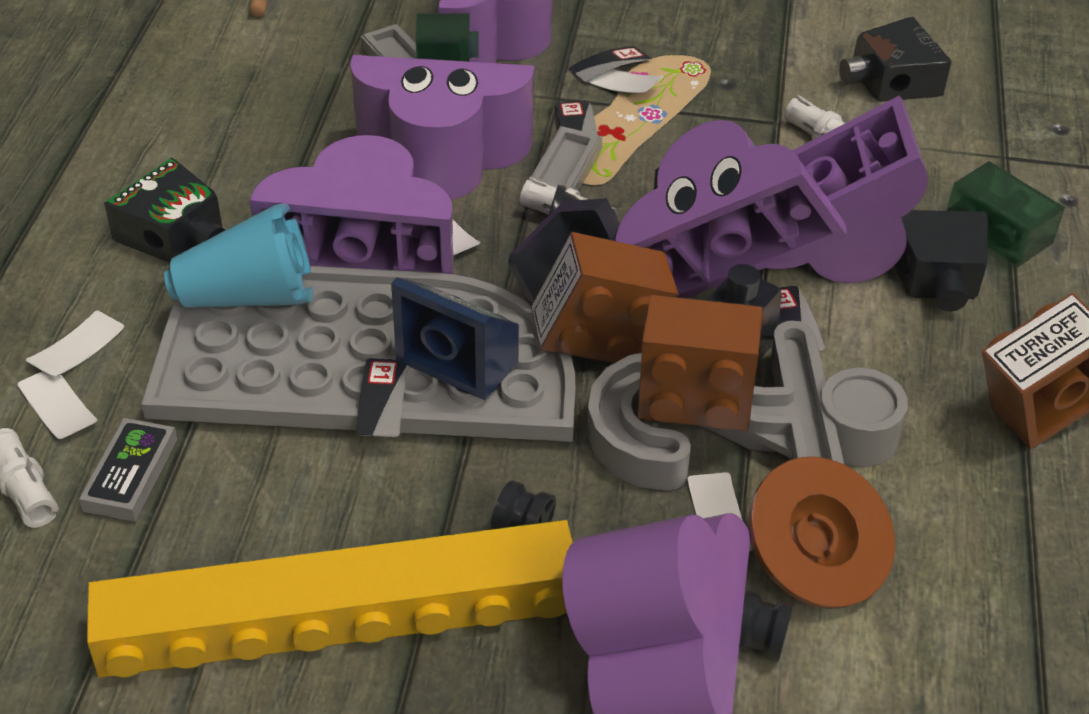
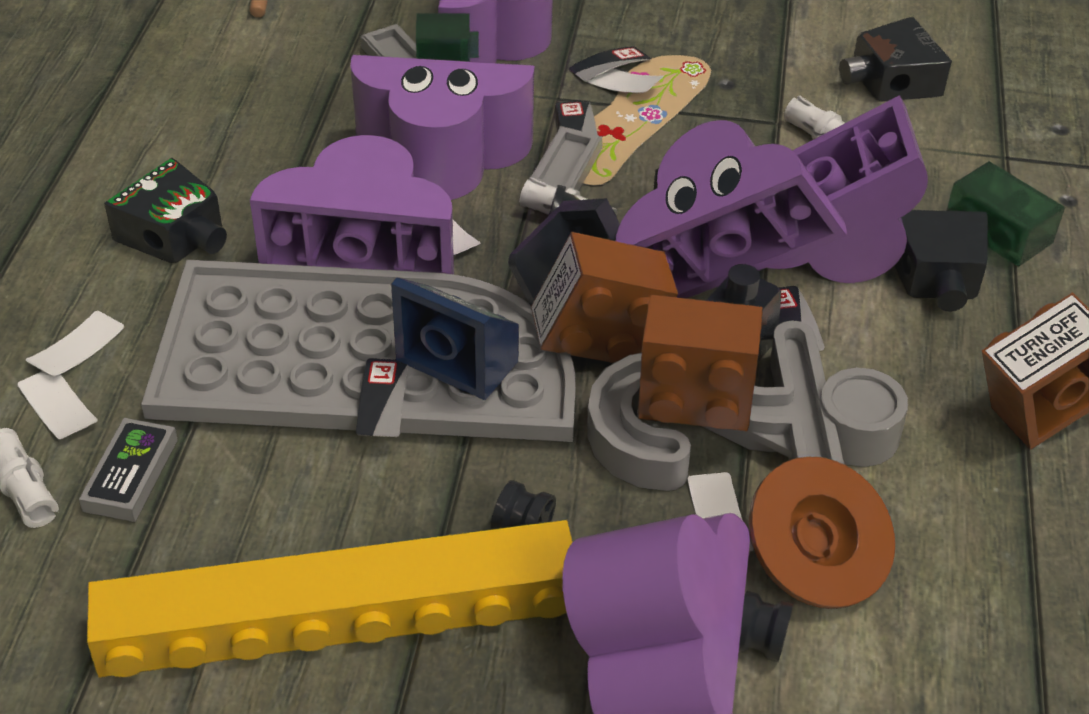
medium azure cone [164,203,314,308] -> none

